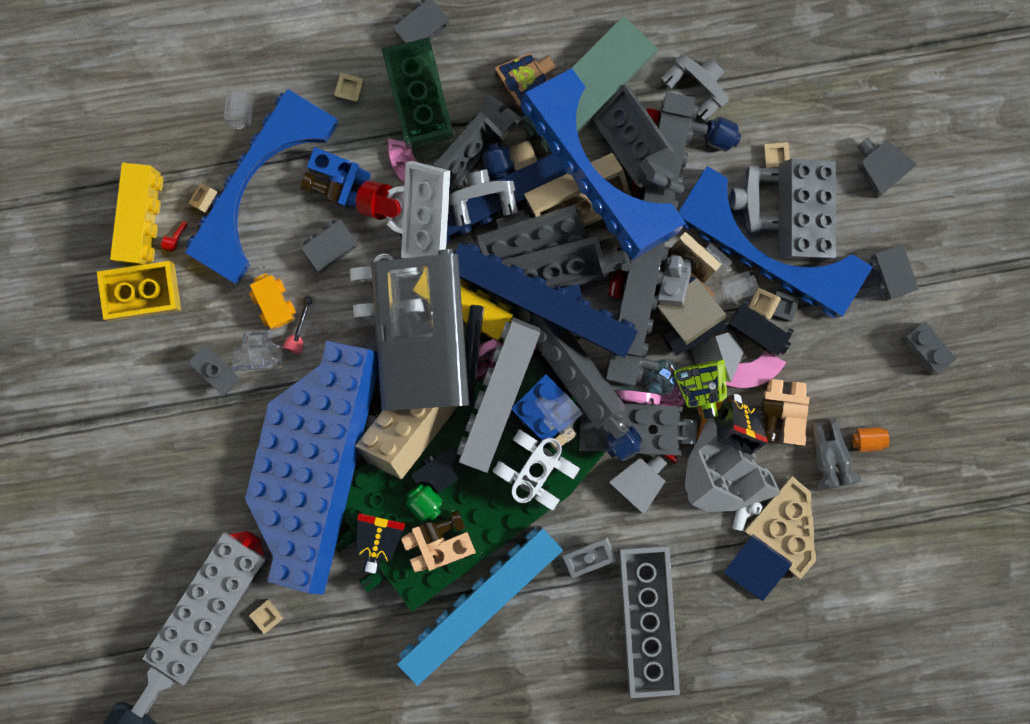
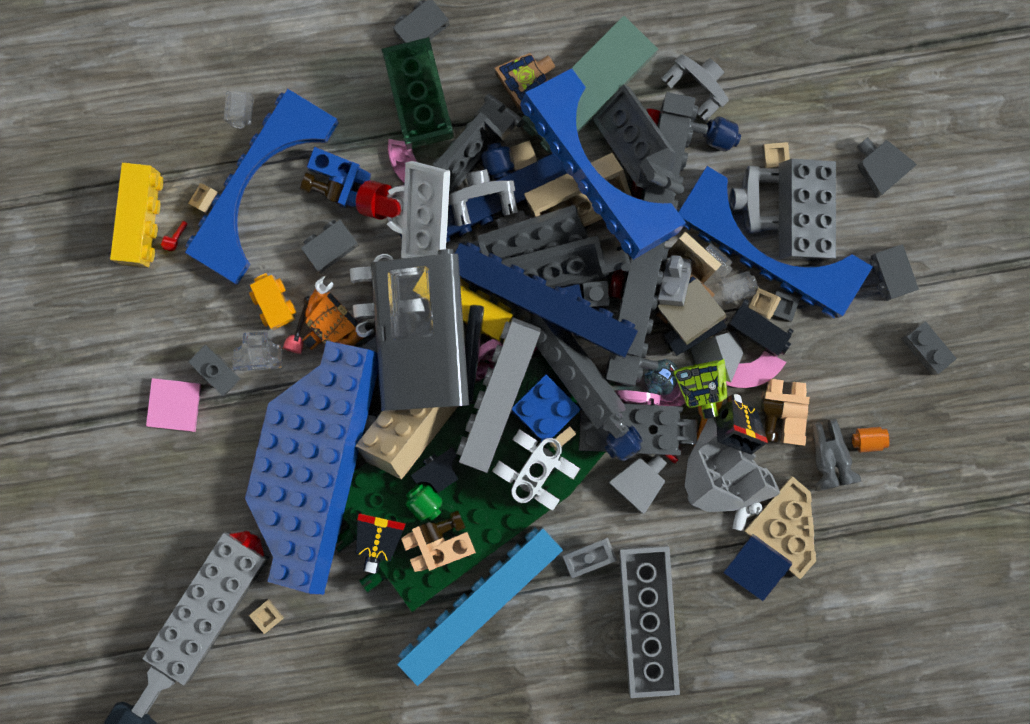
yellow brick [97,261,181,322] -> none
tan tile [334,73,364,103] -> none
clear brick [534,392,583,442] -> none
none -> bright pink tile [146,378,201,432]
none -> orange torso [302,276,374,350]
none -> dark grey brick [582,281,609,309]

